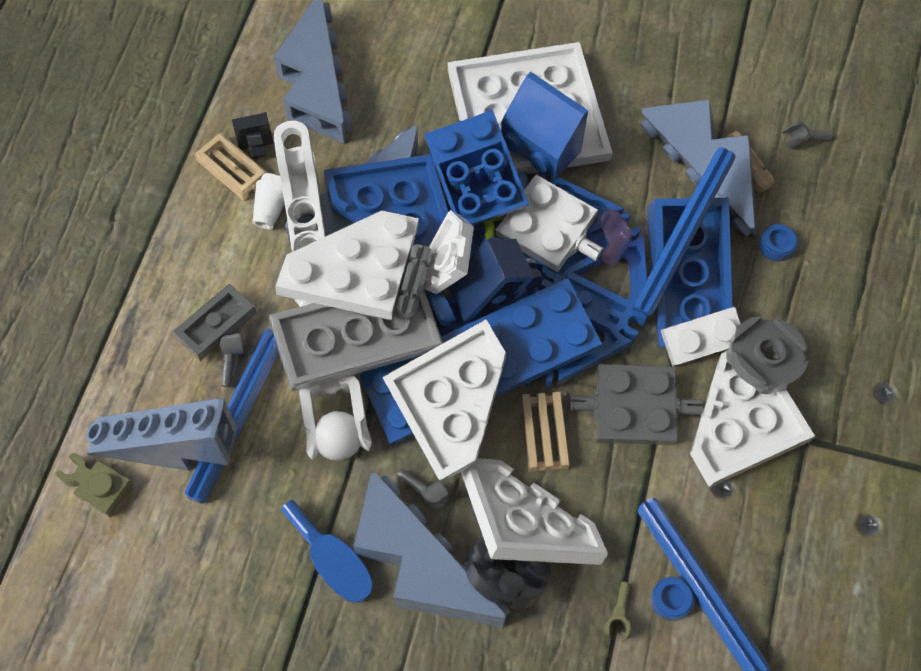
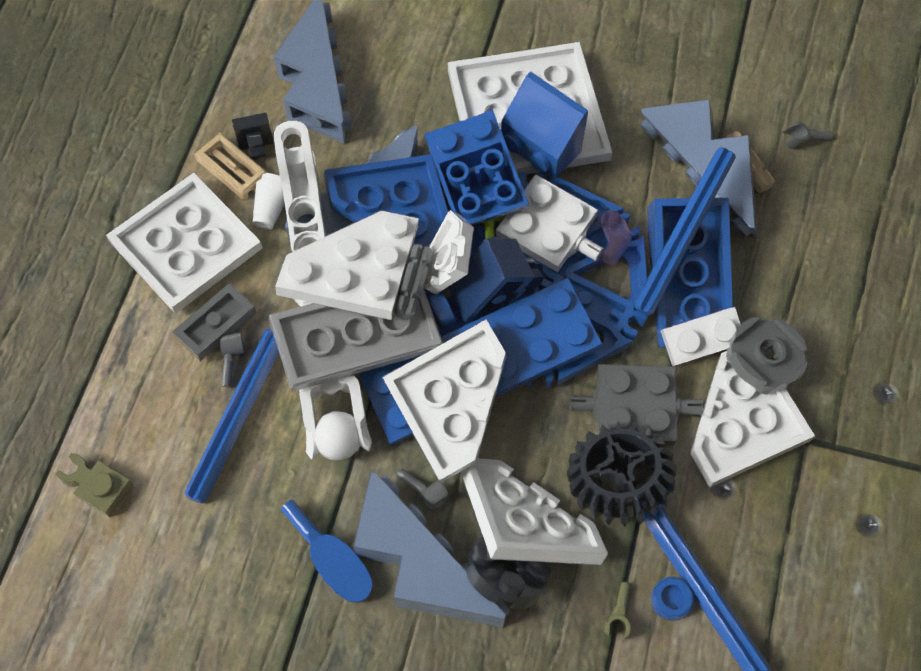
sand blue slope [86,399,237,471] -> none
tan tile [521,392,569,472] -> none
blue tile [759,224,798,262] -> none
none -> white plate [106,173,263,314]
none -> black gear [567,421,677,527]

